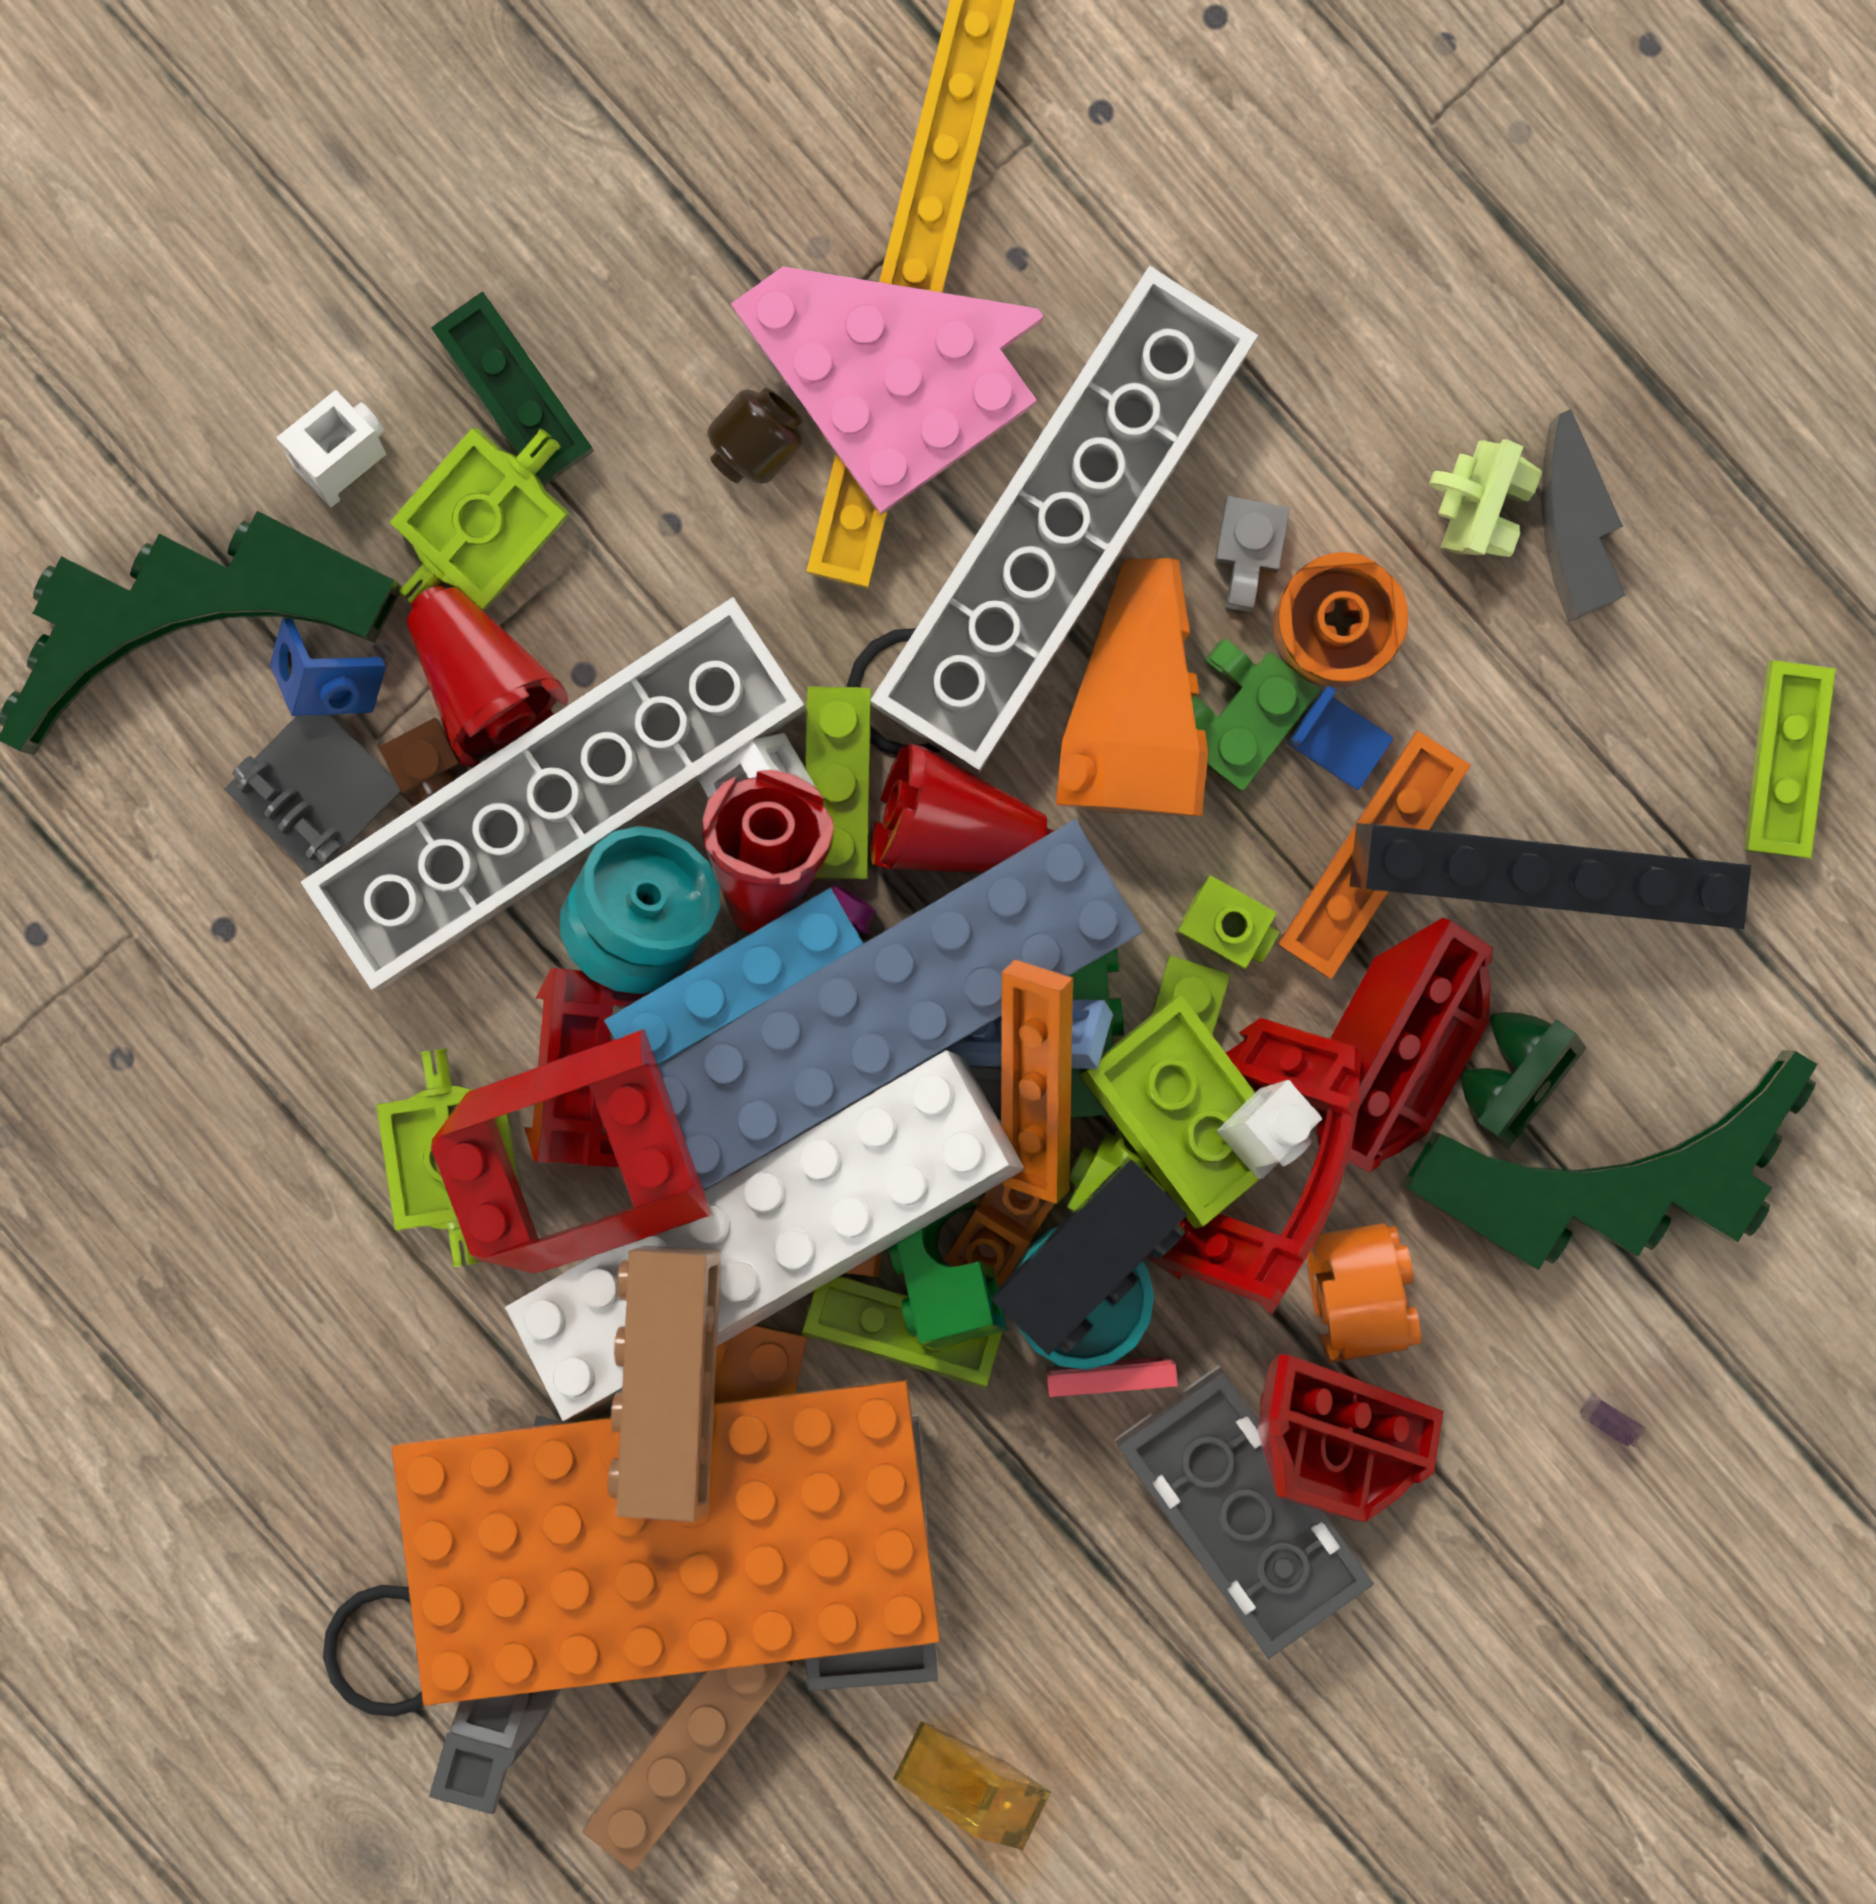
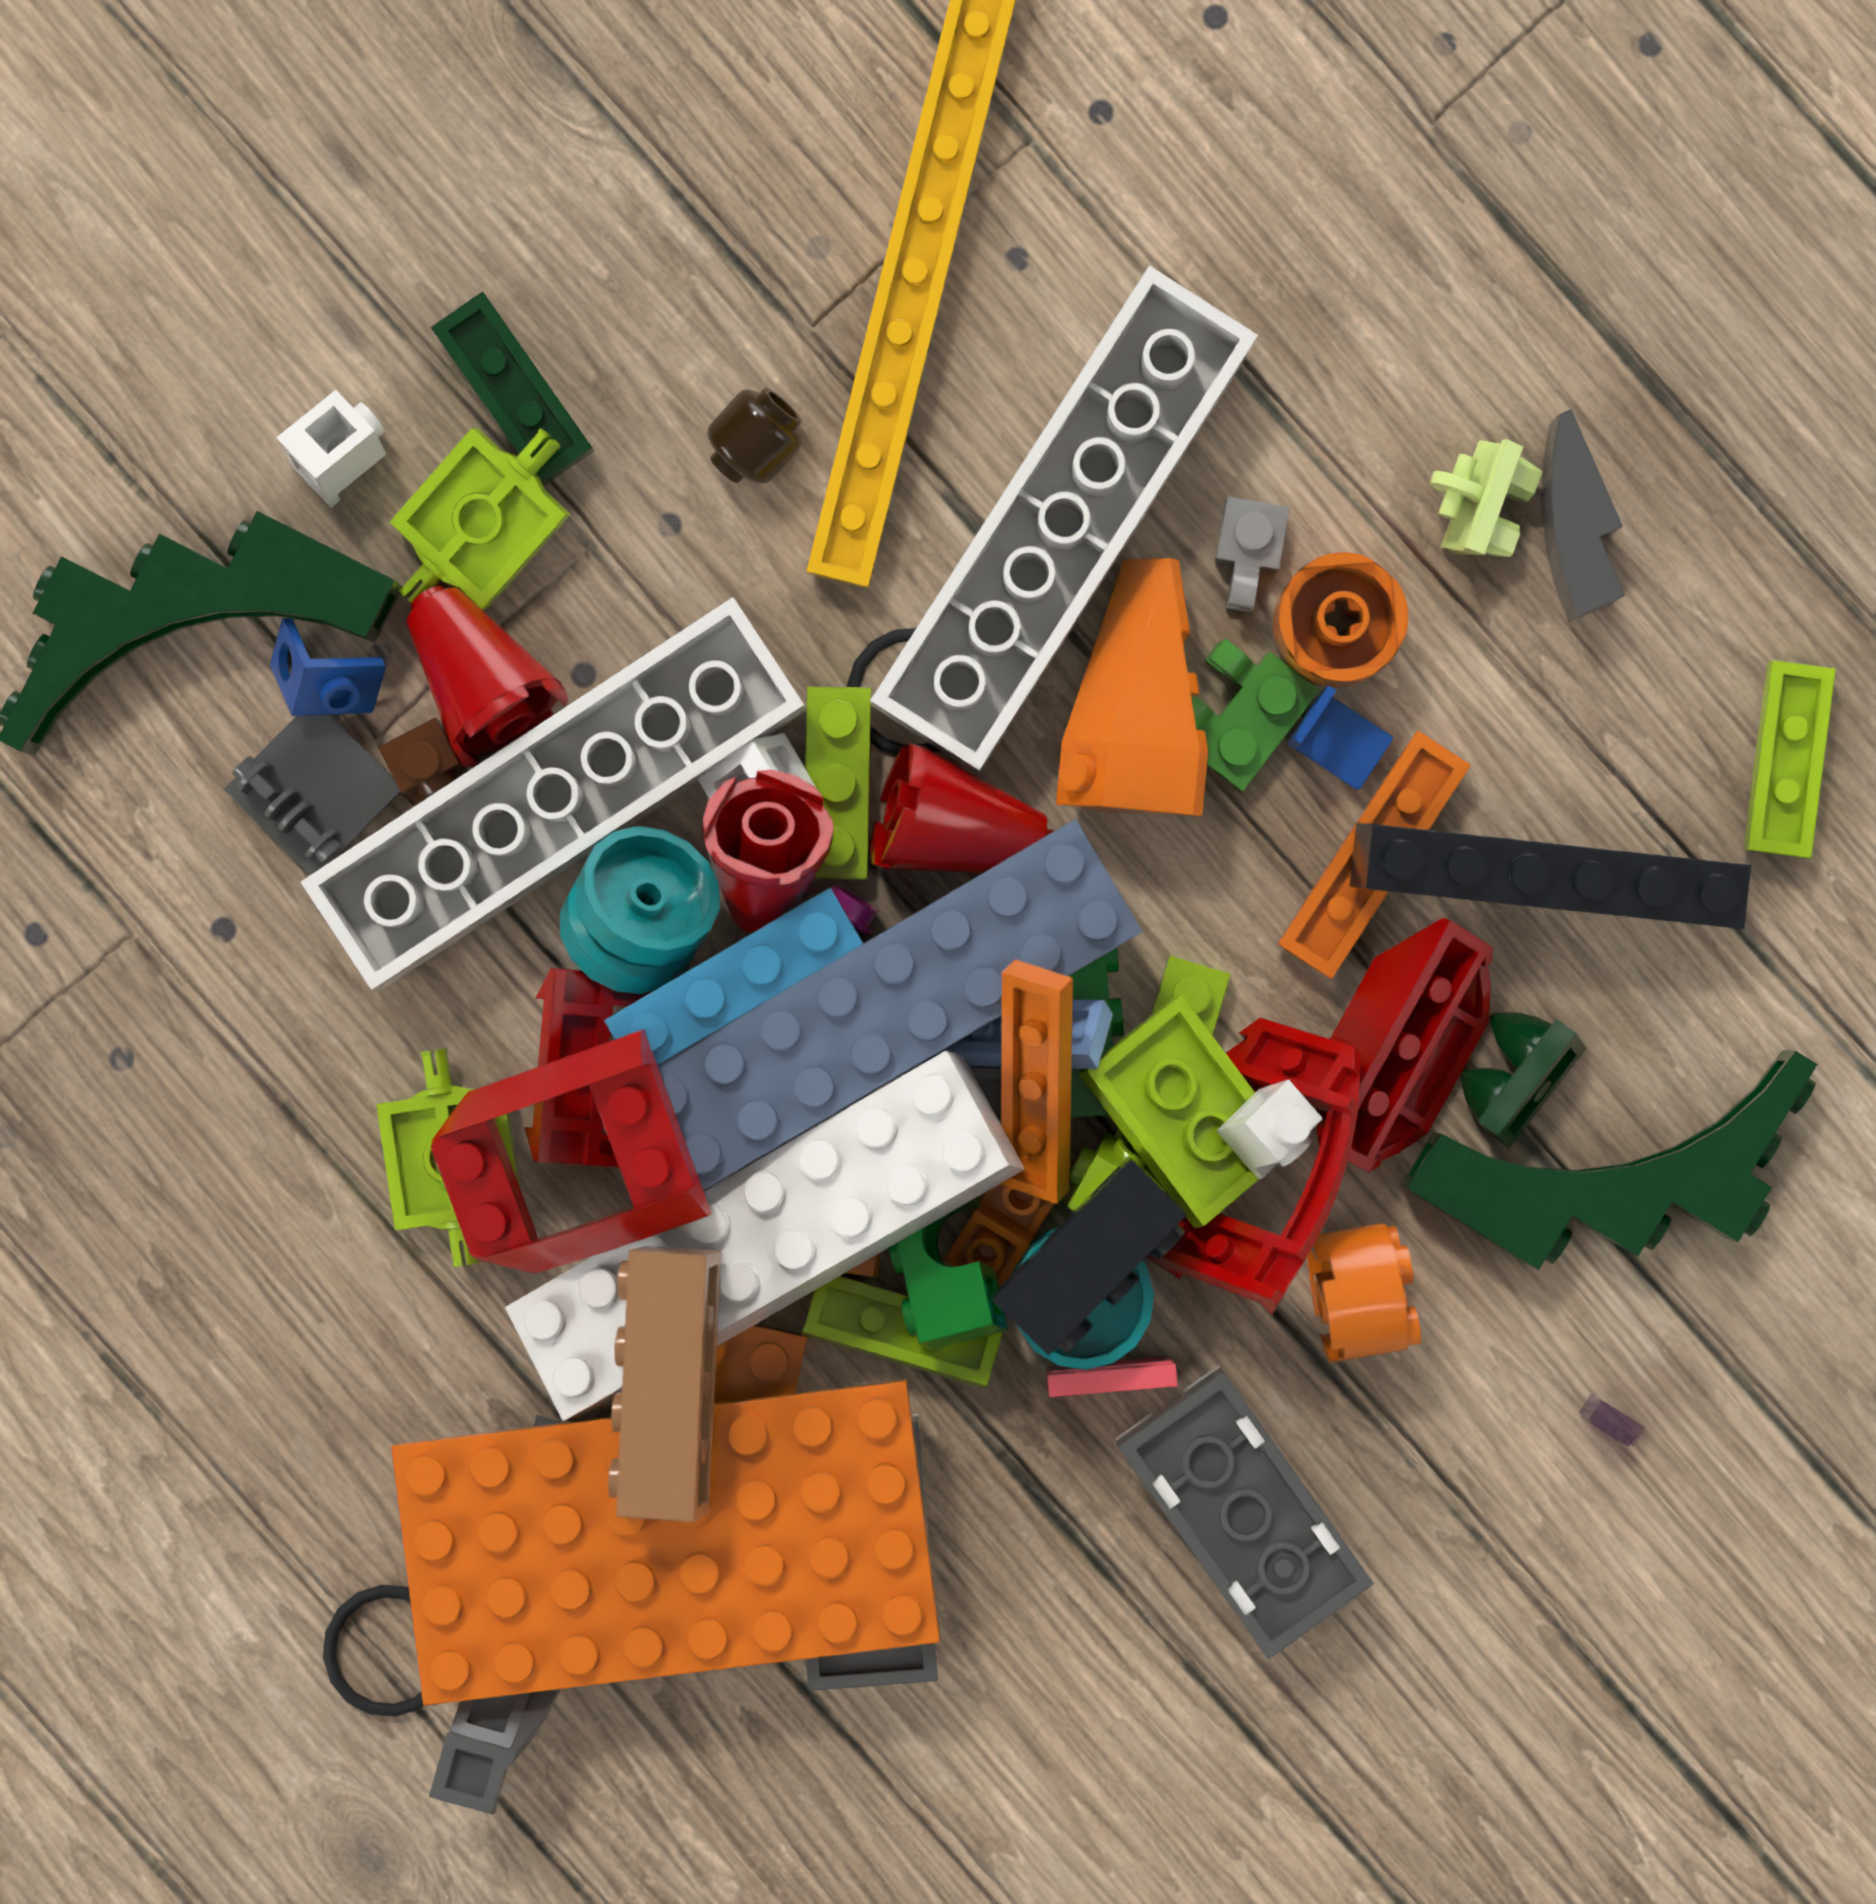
medium nougat brick [582,1660,794,1872] -> none
bright pink wing [731,267,1044,515] -> none
clear yellow slope [893,1721,1051,1850] -> none
lime brick [1175,875,1280,969] -> none
red wedge [1257,1354,1444,1523] -> none

